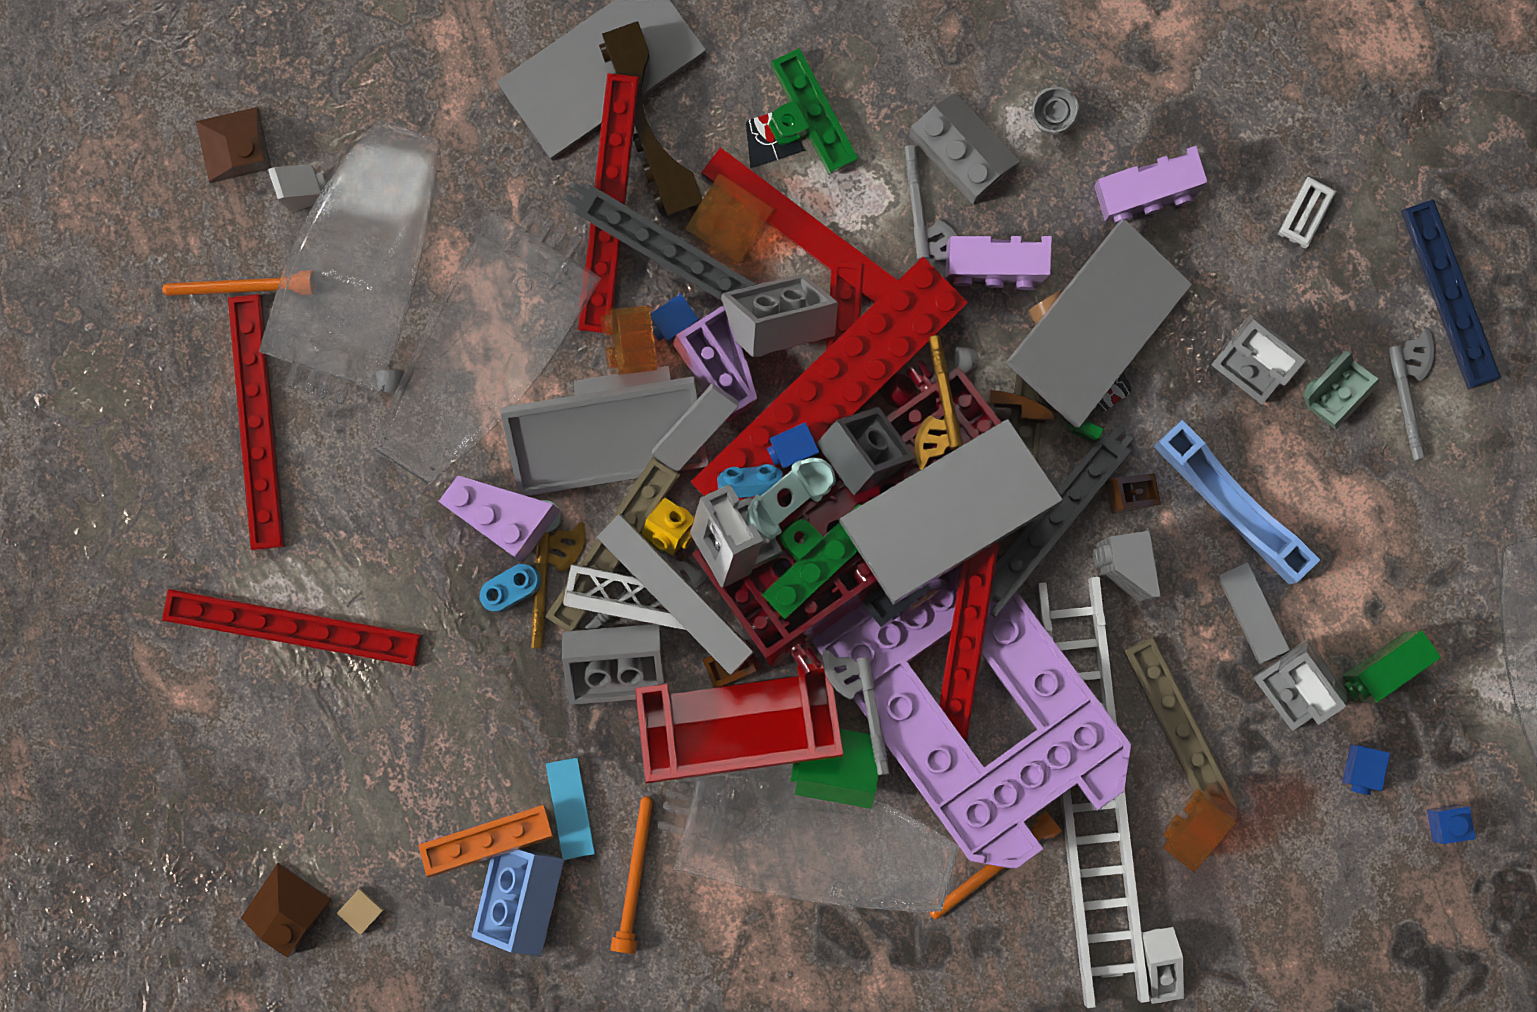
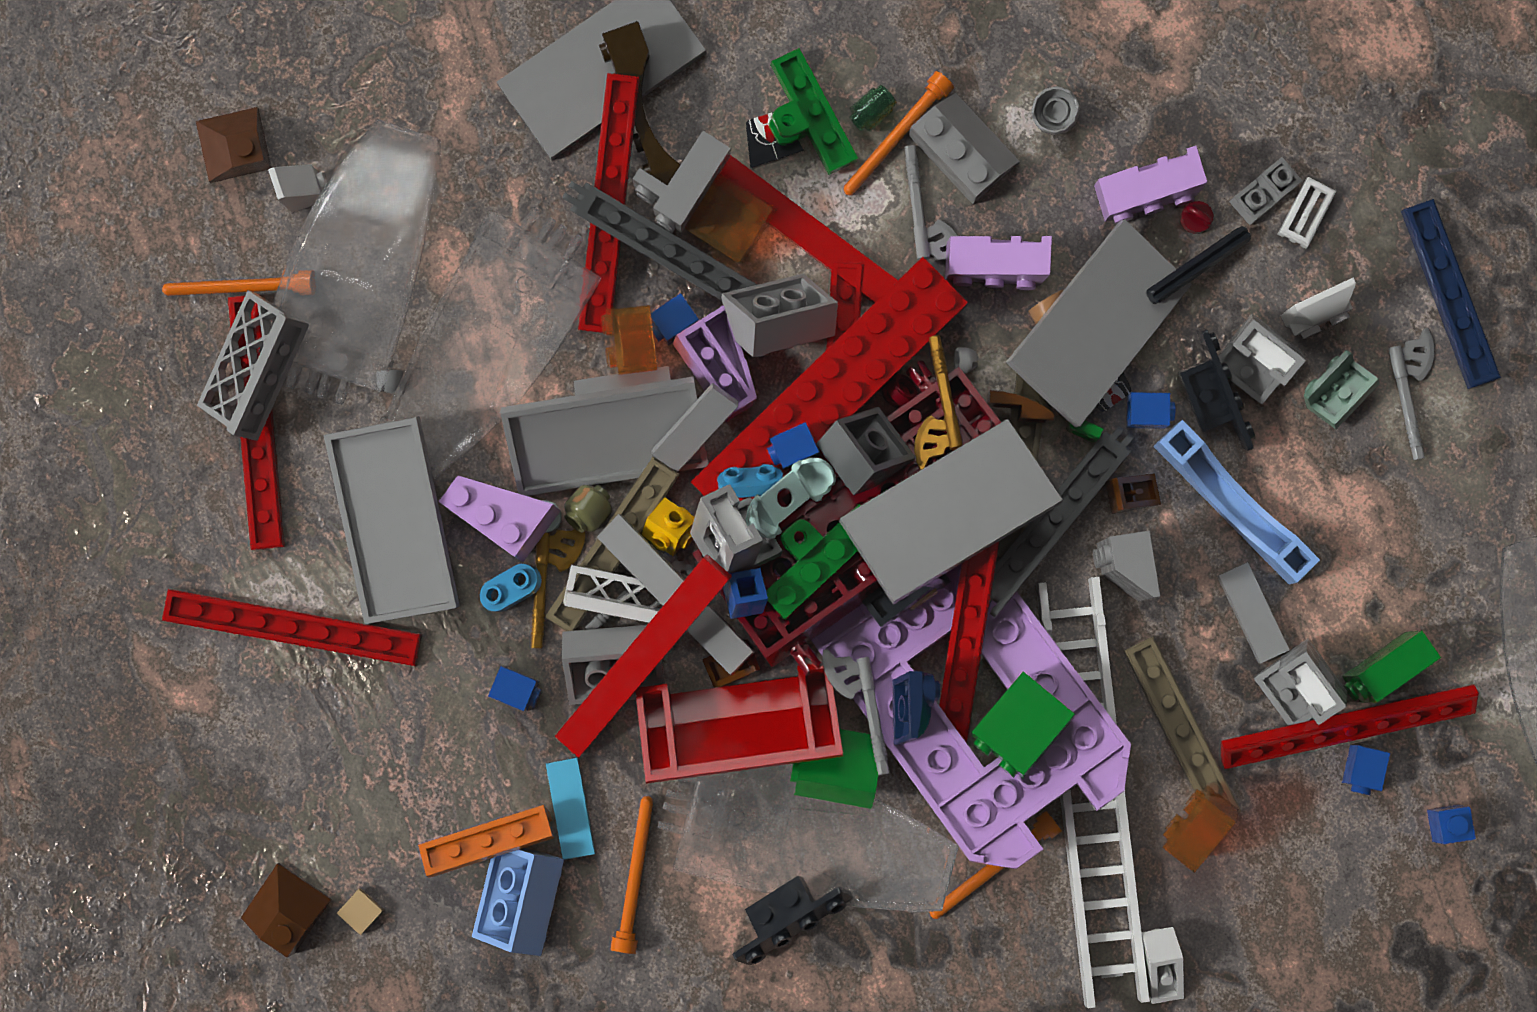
none -> light grey fence [197,290,309,441]
none -> light grey tile [324,416,460,624]
none -> blue brick [488,666,542,711]
none -> red tile [554,554,732,758]
none -> olive head [564,485,612,533]
none -> light grey brick [633,131,731,233]
none -> blue brick [723,568,768,619]
none -> black bracket [732,875,853,965]
none -> orange piece [843,71,955,195]
none -> clear green brick [849,85,897,132]
none -> dark blue slope [892,671,940,745]
none -> green brick [972,671,1075,779]
none -> blue brick [1126,392,1176,429]
none -> black axle [1146,226,1251,304]
none -> black bracket [1178,328,1256,451]
none -> dark red tile [1180,201,1214,234]
none -> red tile [1221,684,1479,769]
none -> light grey slope [1229,157,1303,225]
none -> white slope [1280,278,1356,339]

